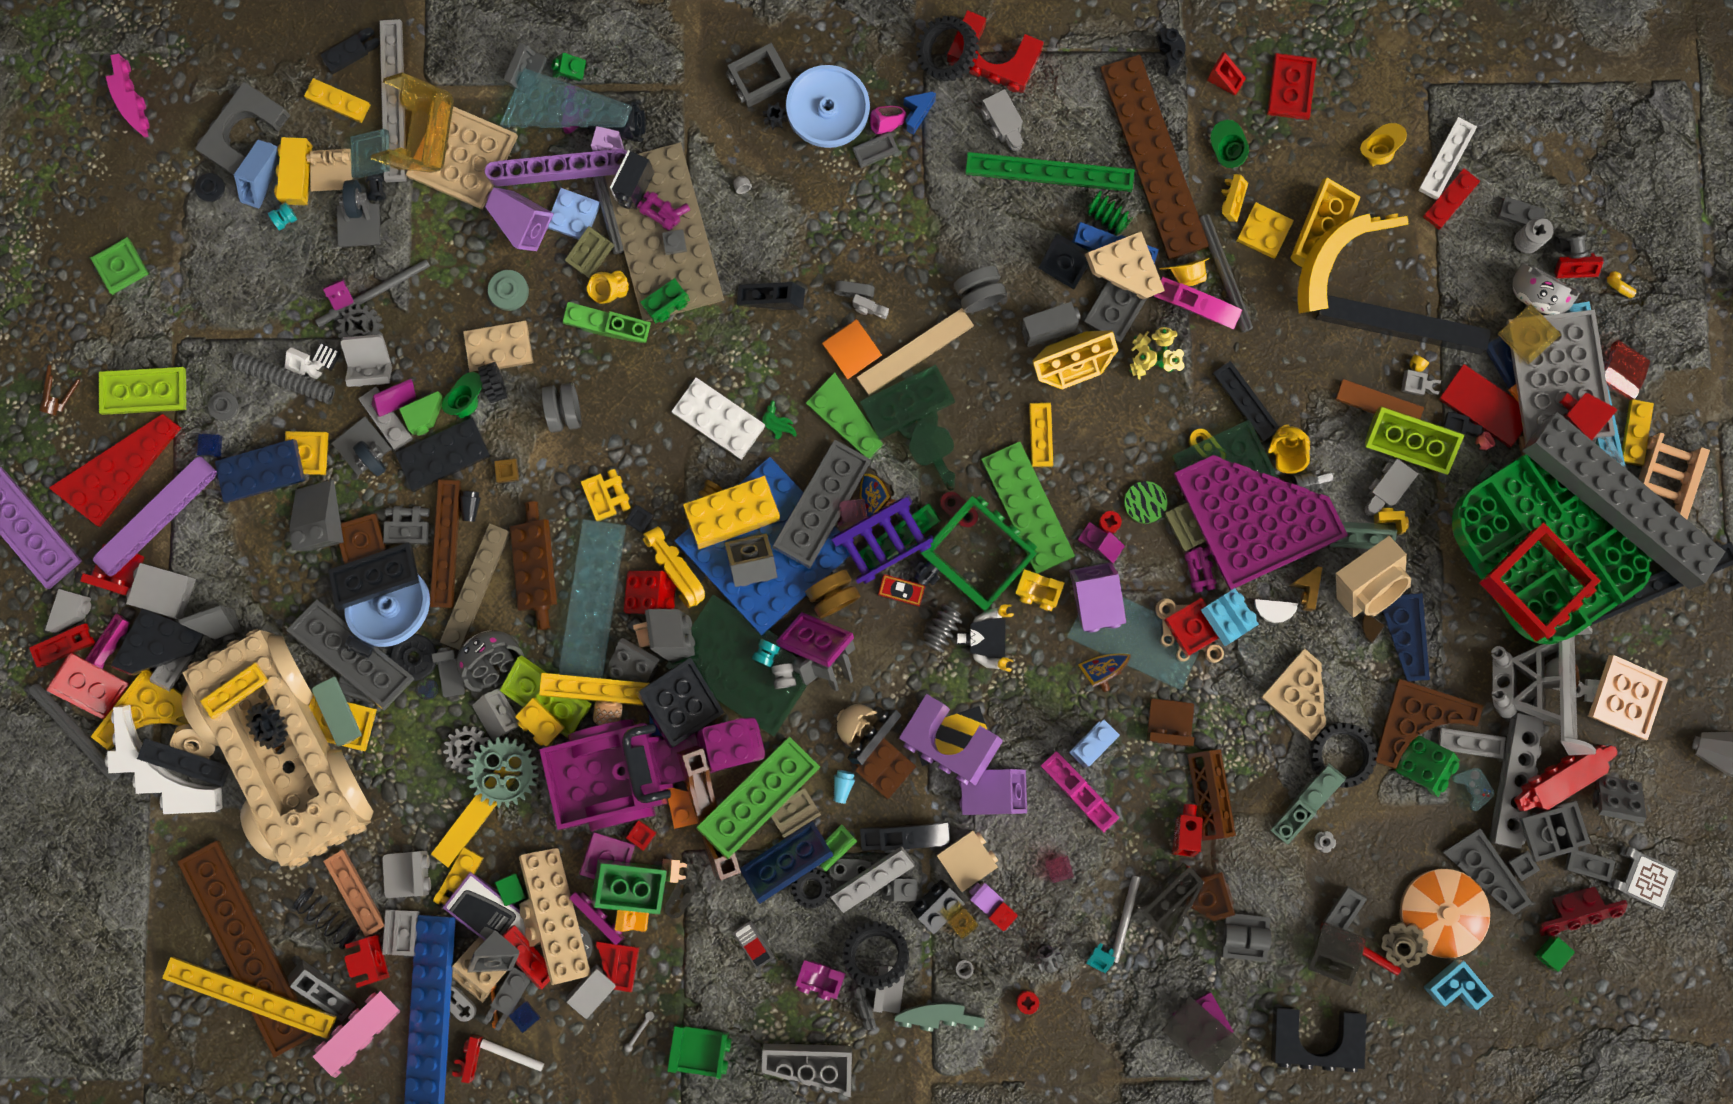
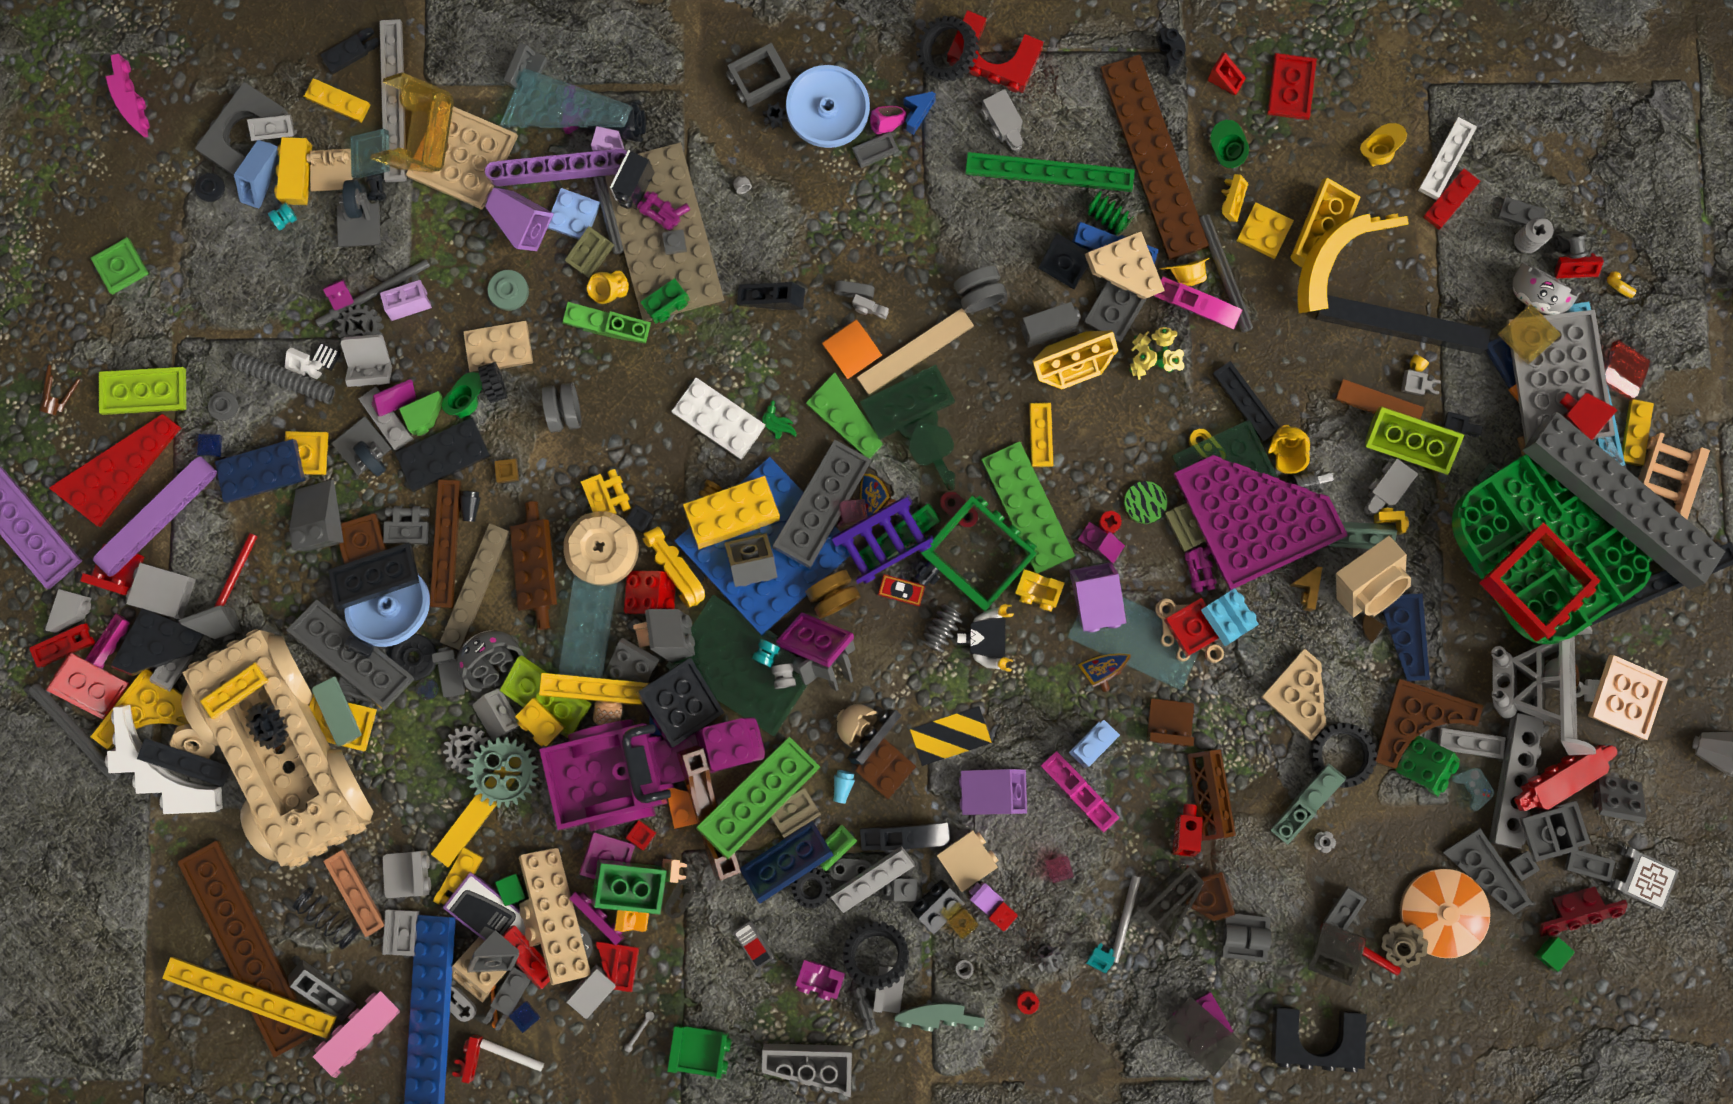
red panel [345,935,390,988] -> none
green bracket [551,53,586,82] -> none
medium lavender arch [899,694,1003,786] -> none
white tile [1254,599,1298,623] -> none
medium azure brick [1424,959,1493,1010] -> none
red tile [1439,364,1523,448] -> none
coral hinge [1476,431,1495,450] -> none
none -> red bar [214,533,258,607]
none -> light grey panel [247,114,297,141]
none -> lavender hinge [380,280,432,321]
none -> tan piece [564,511,639,586]

